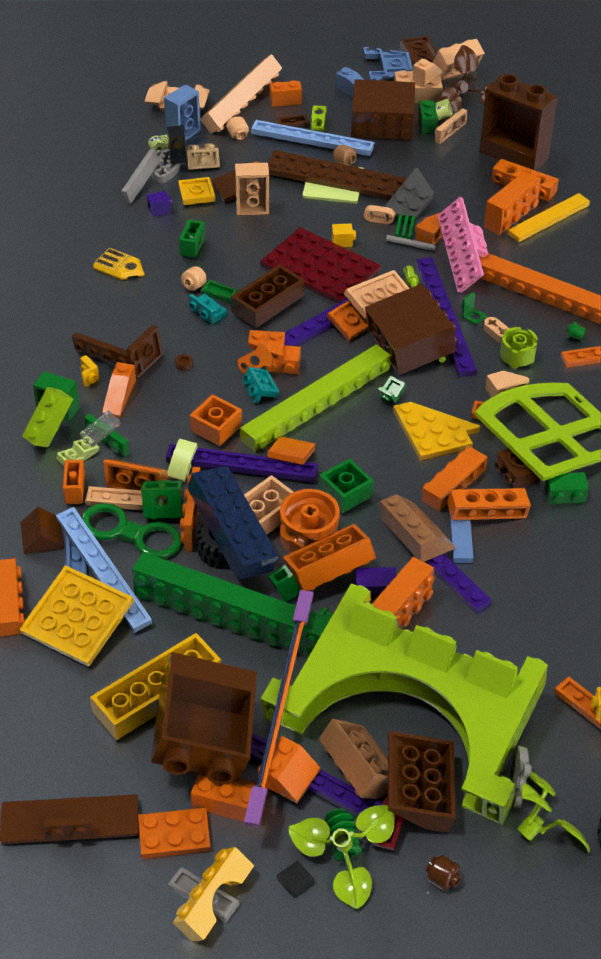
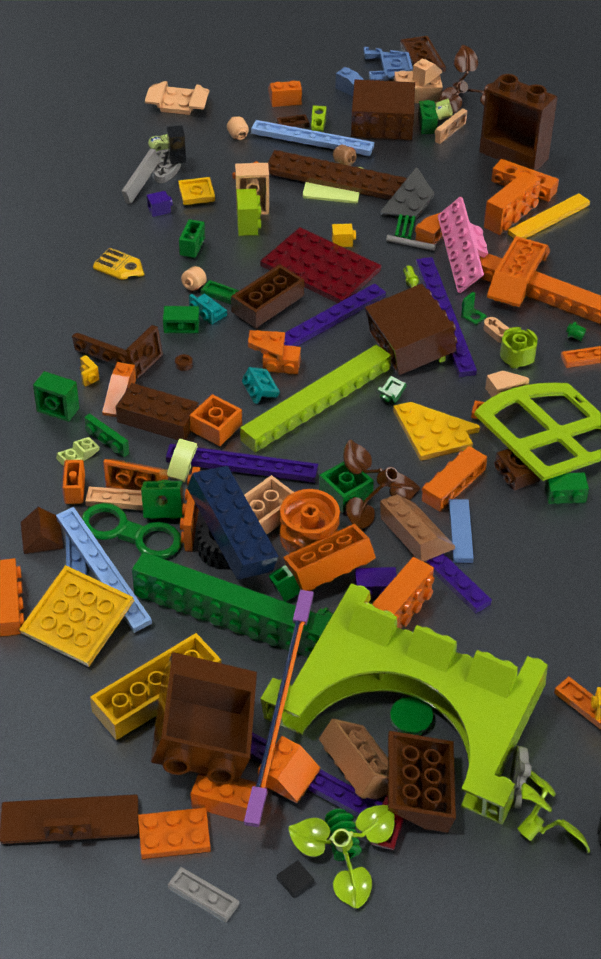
lime brick [22,387,73,448] -> none
clear tile [80,410,121,447] -> none
medium blue brick [164,84,201,140] -> none
yellow arch [172,847,254,942] -> none
tan bracket [186,143,220,170] -> none
light nougat brick [200,54,282,134] -> none
reddish brown tile [212,170,236,203] -> none
orange piece [237,343,273,374] -> none
orange tile [268,436,315,465] -> none
orange tile [326,300,368,342] -> none
light nougat plate [344,270,409,319] -> none
light nougat beam [363,205,395,224] -> none
reddish brown head [425,855,462,891] -> none
light nougat brick [433,39,484,81] -> none
orange brick [447,488,531,520] -> none
none -> reddish brown brick [116,383,199,440]
none -> green brick [163,306,200,333]
none -> lime brick [237,189,261,236]
none -> reddish brown plant [343,439,421,529]
none -> green tile [390,697,433,736]
none -> orange slope [487,236,550,307]

